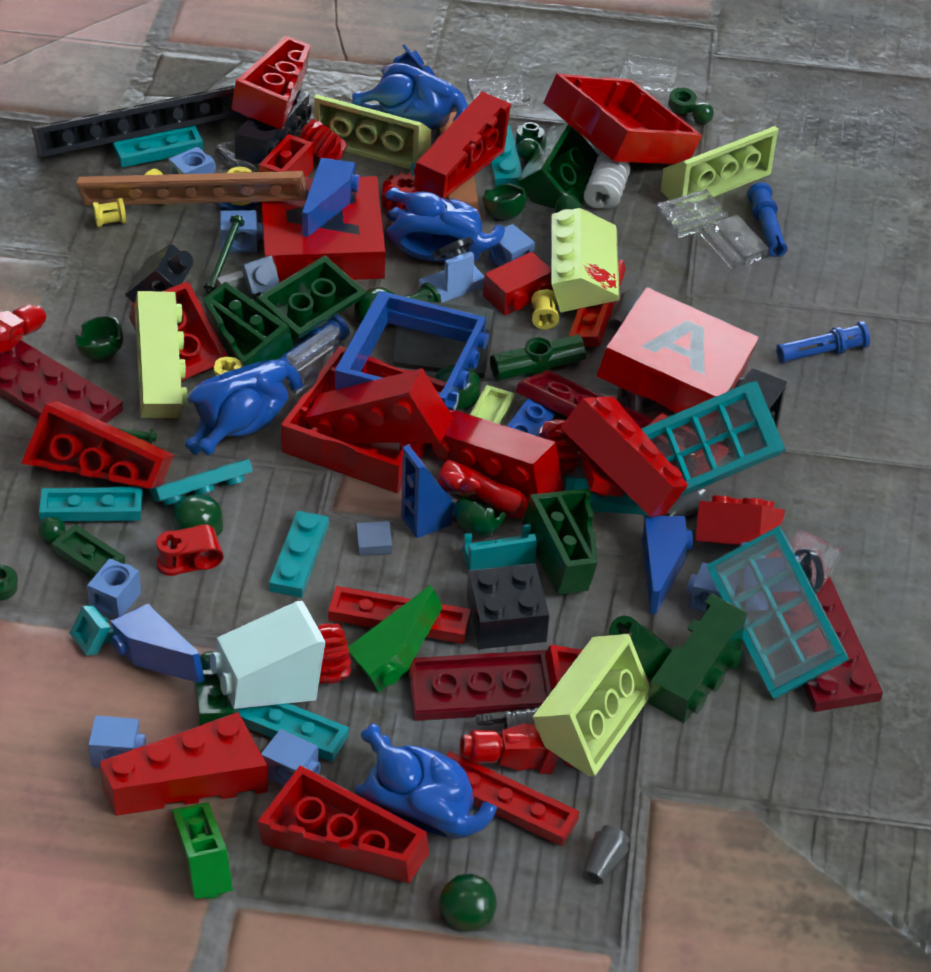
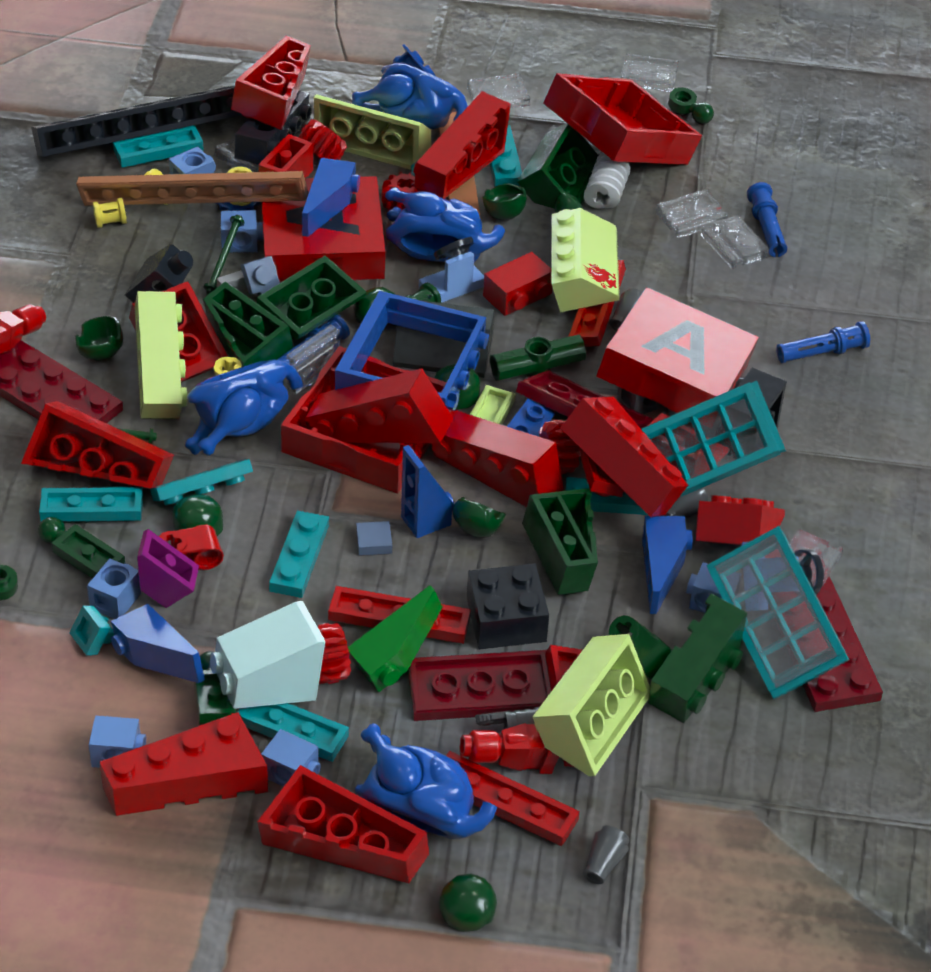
green slope [172,802,233,899] -> none
red piece [437,459,528,519] -> none
teal hinge [462,524,537,571] -> none
medium blue brick [488,224,535,267] -> none
dark green plate [516,122,544,161] -> none
light yellow bush [531,289,559,330] -> none
yellowish green slope [661,126,778,210] -> none
none -> magenta slope [137,529,199,608]

